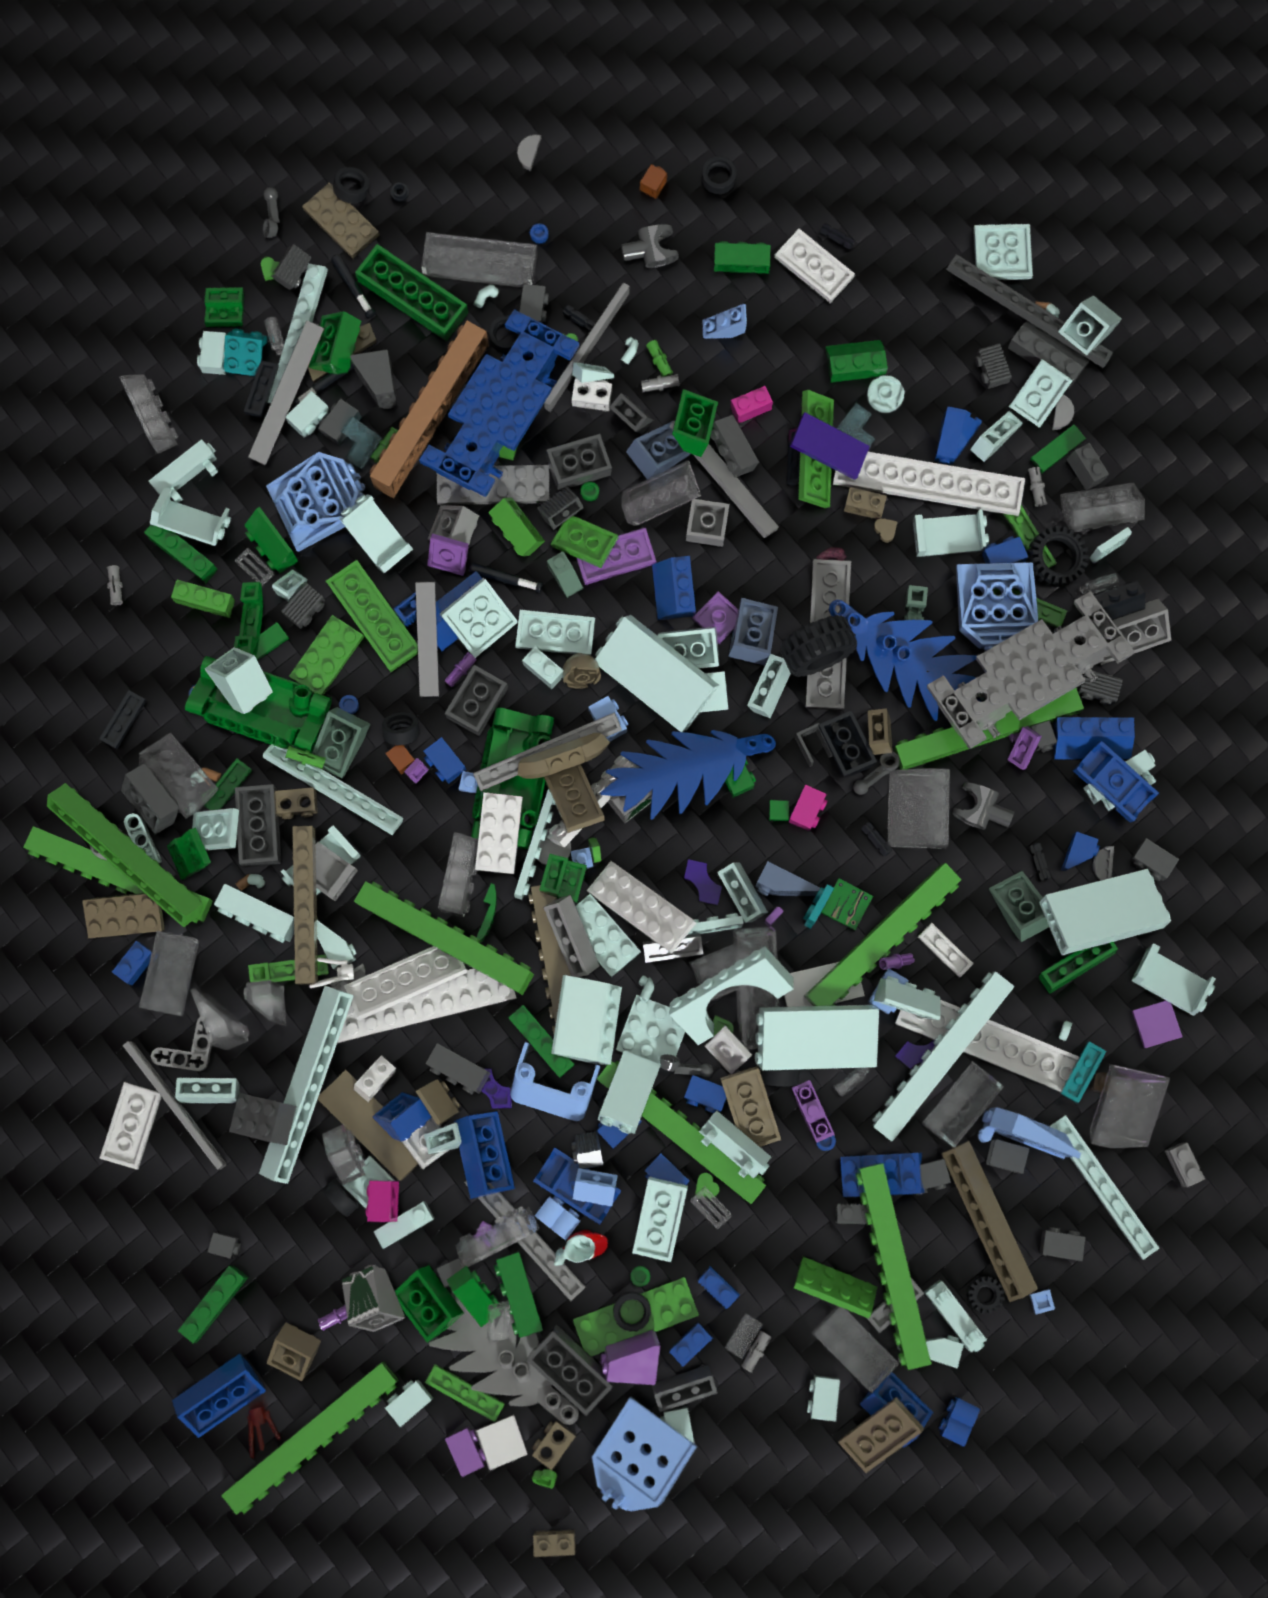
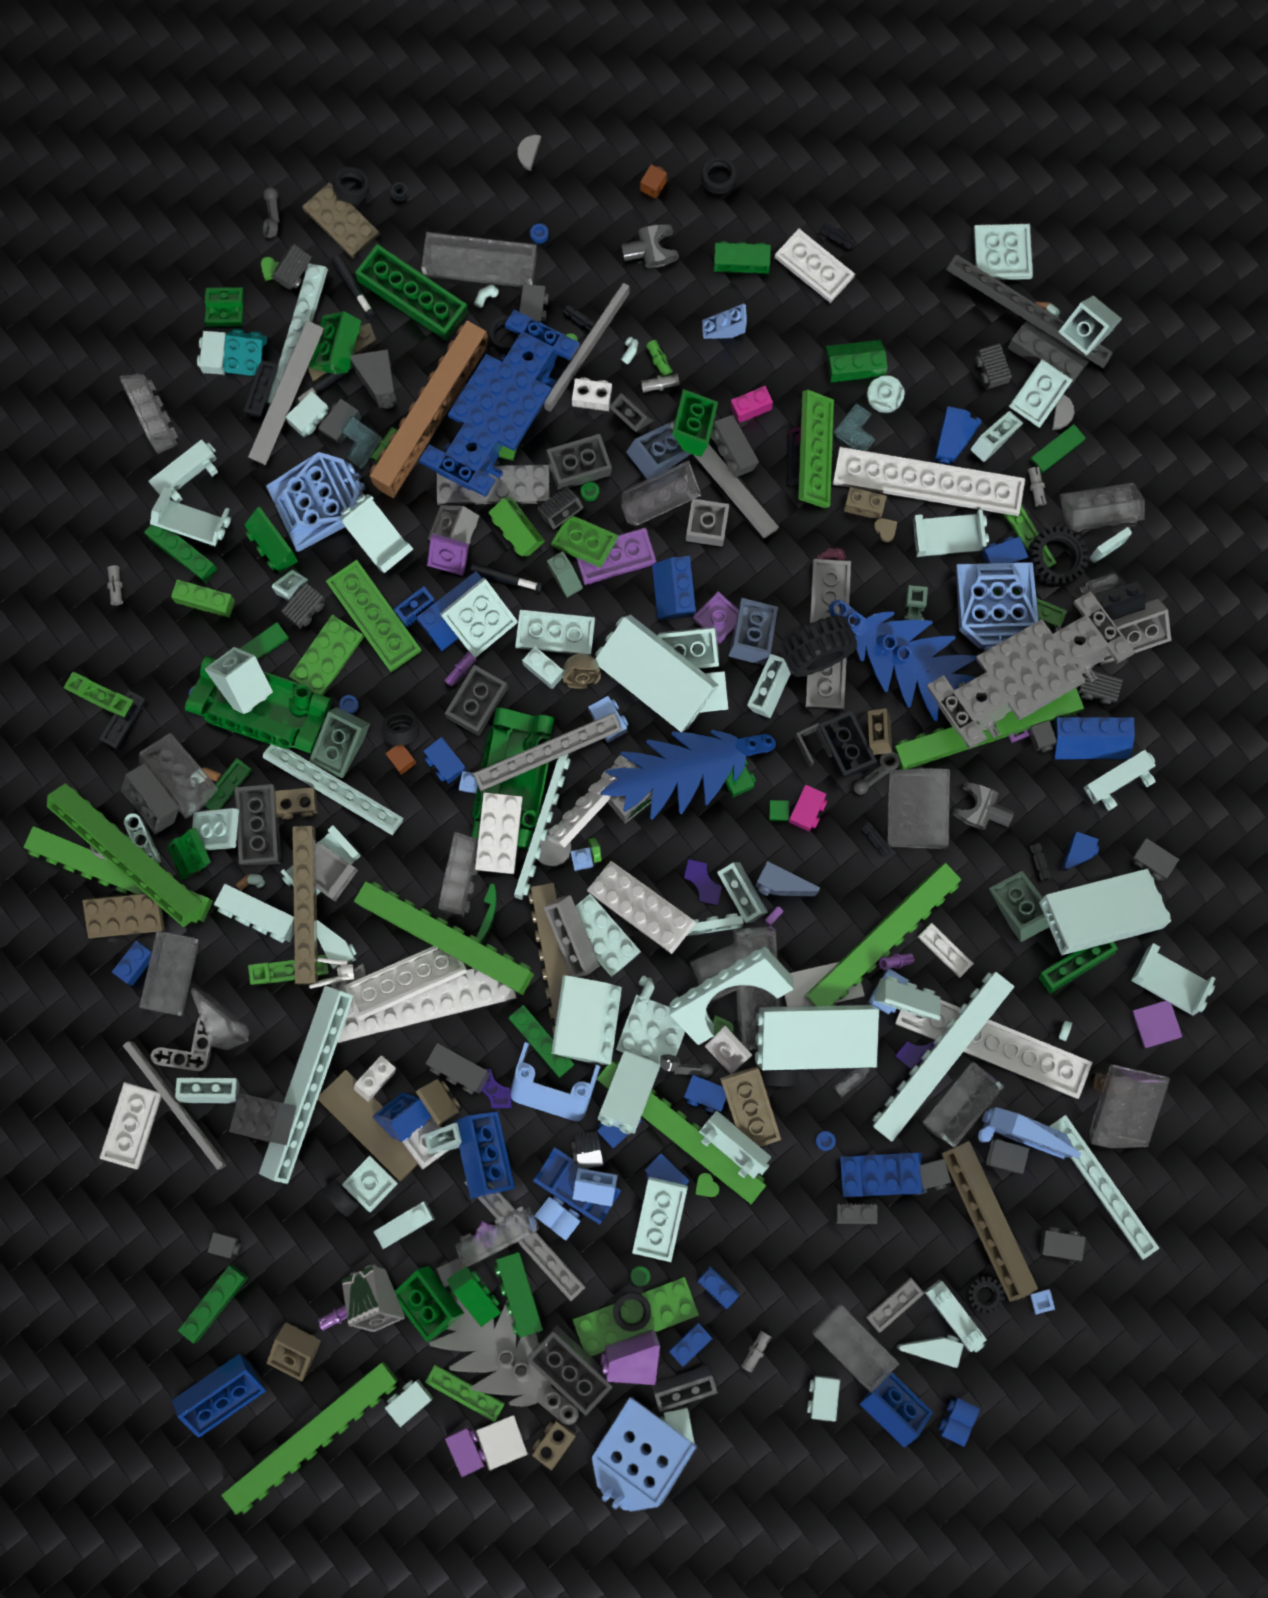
green slope [234,582,263,654] -> none
clear tile [235,548,275,587] -> none
clear slope [244,980,286,1026] -> none
clear red plant [247,1406,281,1458] -> none
clear cylinder [264,317,285,355] -> none
bright green pin [285,746,326,769] -> none
clear brick [322,1124,366,1185] -> none
dark pink brick [366,1181,399,1222] -> none
medium lavender tile [404,758,429,783] -> none
light grey tile [415,582,439,697] -> none
clear tile [488,1302,510,1342] -> none
dark tan brick [517,733,610,779] -> none
bright green tile [532,1469,557,1488] -> none
dark tan brick [533,1530,576,1557] -> none
green slope [539,854,587,903] -> none
dark tan plate [544,764,605,833] -> none
light aqua hair [554,1230,608,1266] -> none
light aqua slope [572,362,614,383] -> none
light grey plate [643,934,703,962] -> none
clear tile [690,1186,732,1230] -> none
clear tile [725,1313,763,1359] -> none
dark purple tile [790,412,870,480] -> none
medium lavender slope [792,1080,835,1143] -> none
bright green plate [794,1257,877,1318] -> none
teal plate [803,884,834,929] -> none
green tile [821,878,873,931] -> none
dark tan plate [838,1397,924,1473] -> none
bright green brick [855,1163,931,1370] -> none
medium lavender plate [1008,726,1042,770] -> none
teal plate [1060,1042,1106,1103] -> none
dark grey brick [1067,443,1109,490] -> none
blue piece [1073,741,1159,822] -> none
light grey tile [1092,846,1114,881] -> none
light grey brick [1165,1142,1205,1187] -> none
none -> bright green slope [64,672,133,717]

